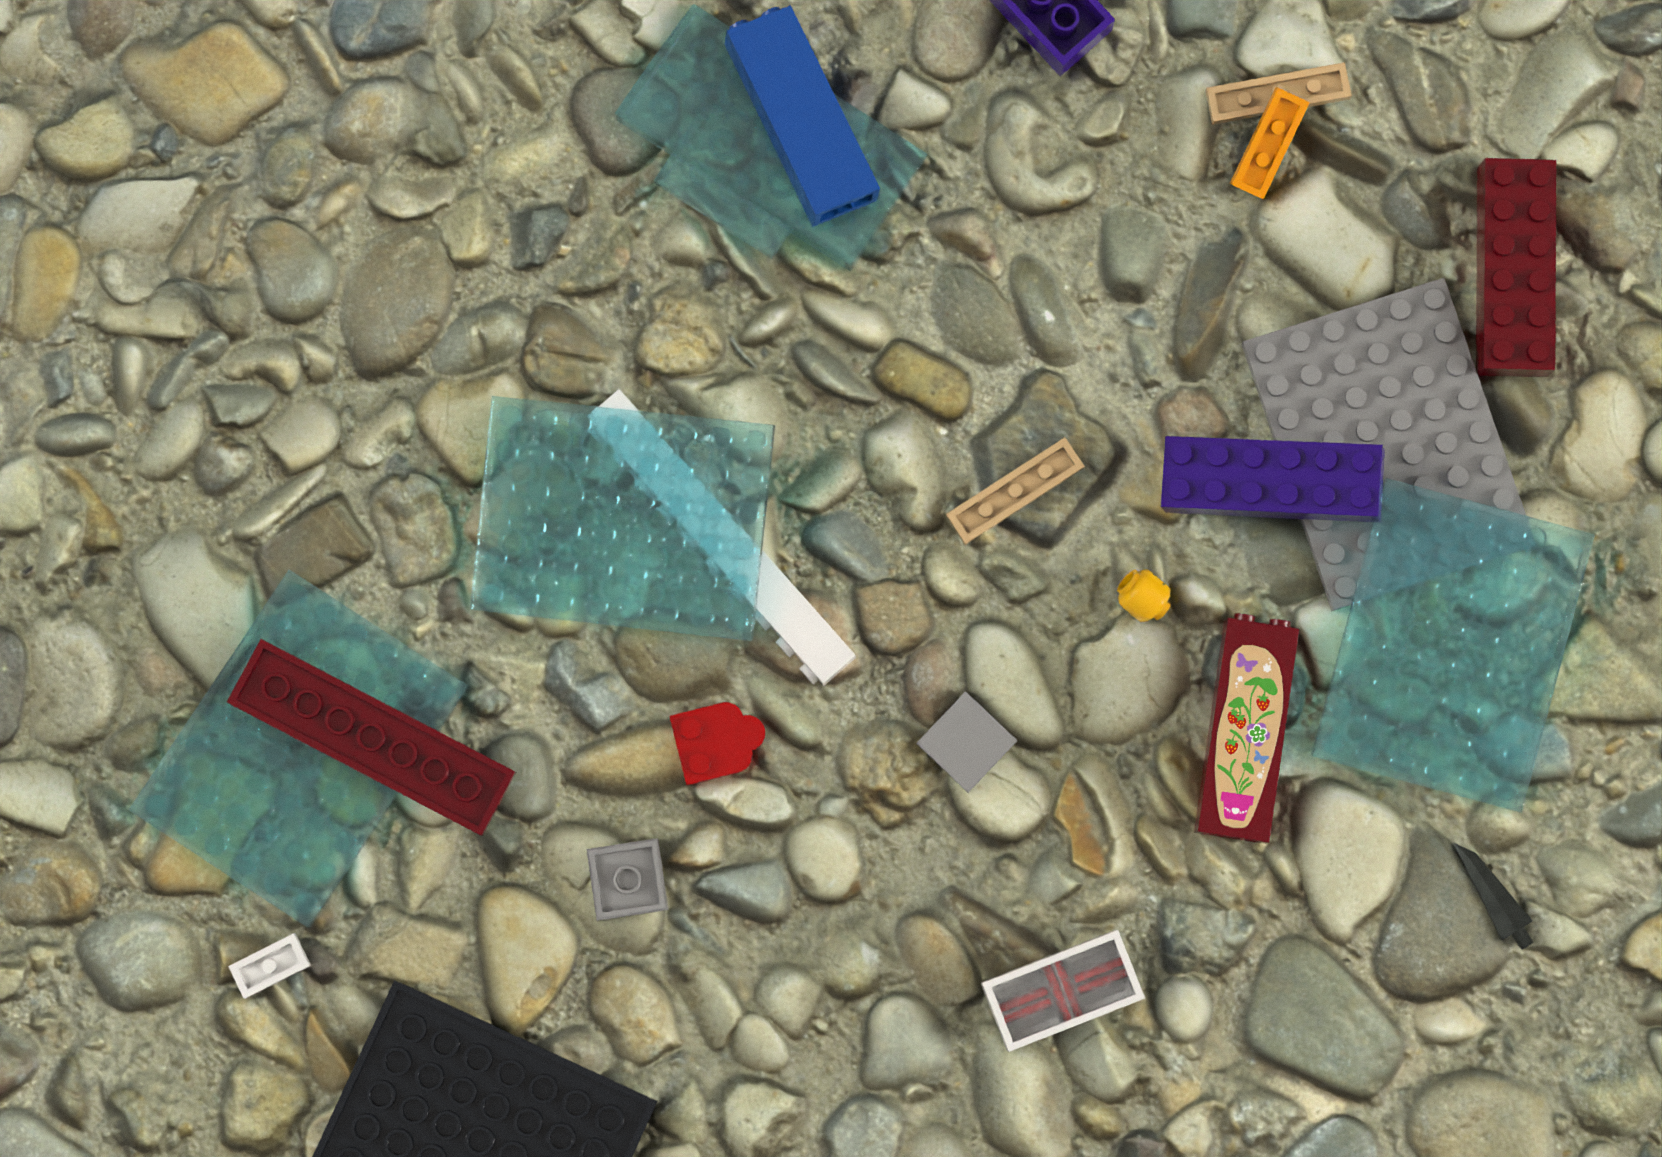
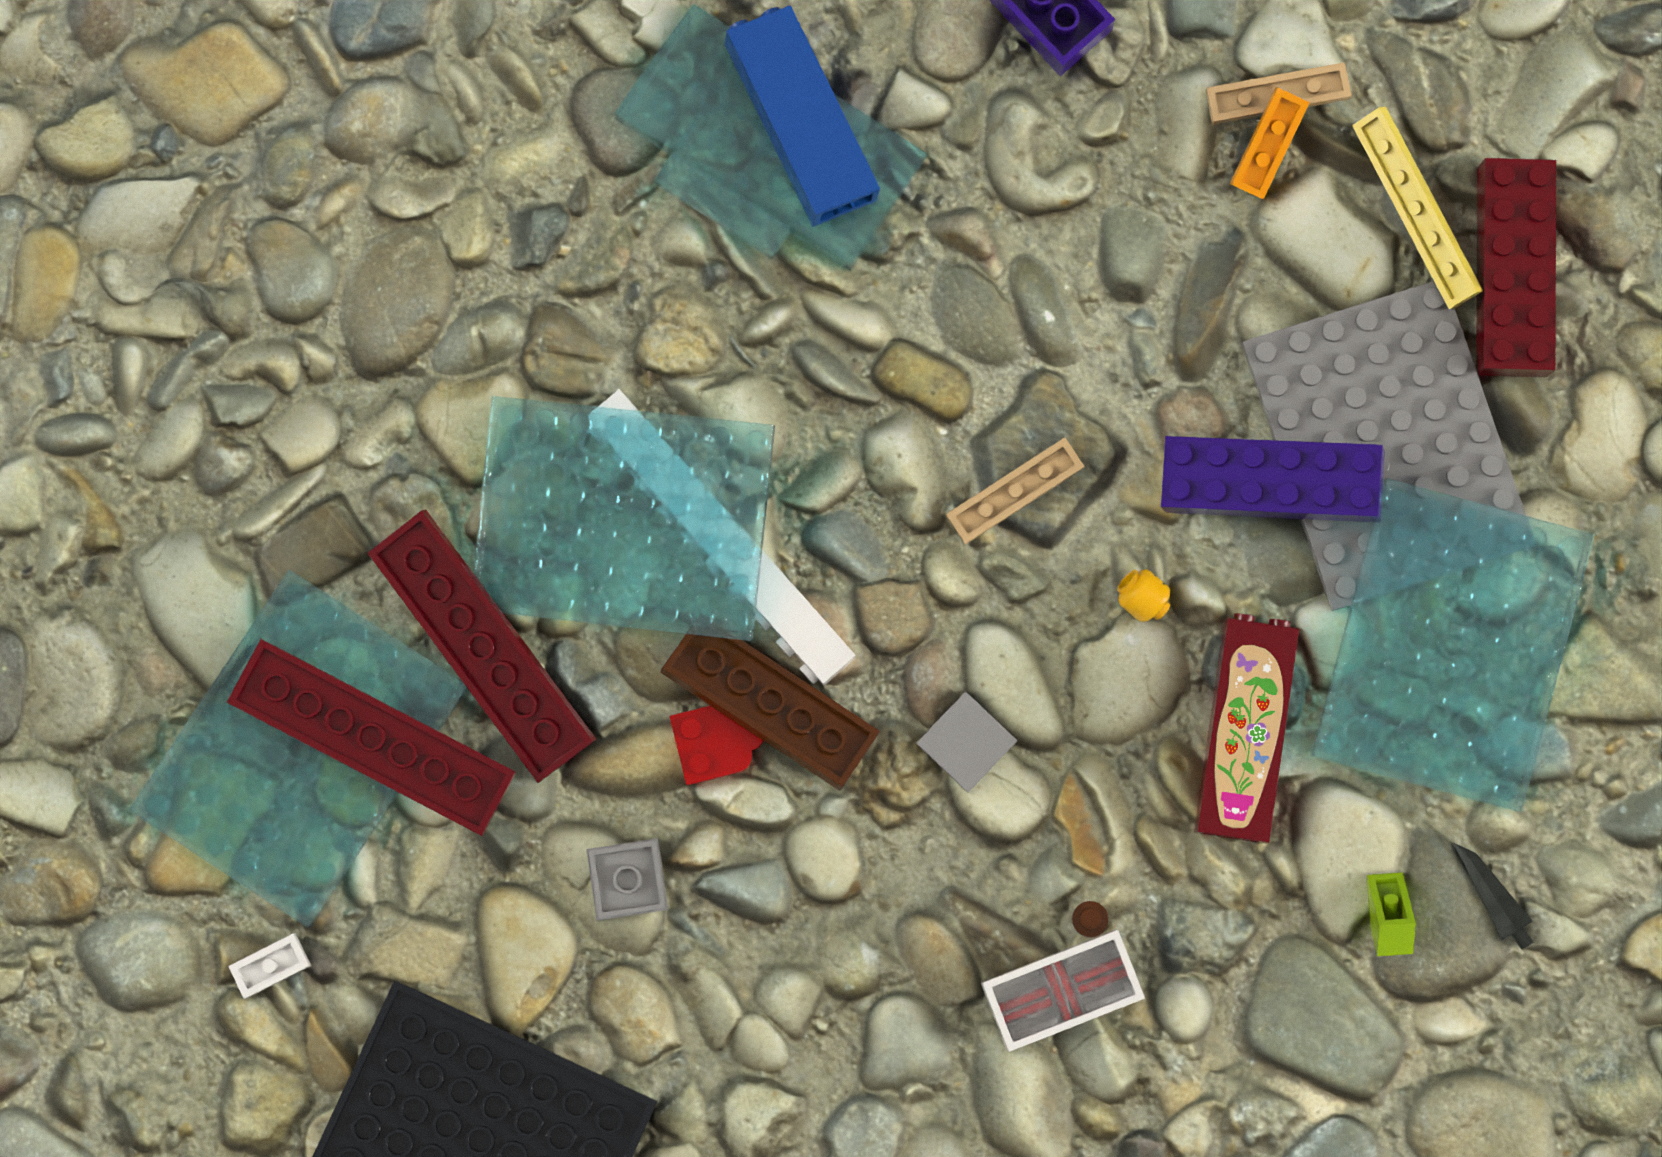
none -> dark red plate [368,509,597,783]
none -> reddish brown plate [660,614,880,791]
none -> reddish brown plate [1072,901,1108,937]
none -> light yellow plate [1352,107,1483,309]
none -> lime slope [1366,872,1416,957]

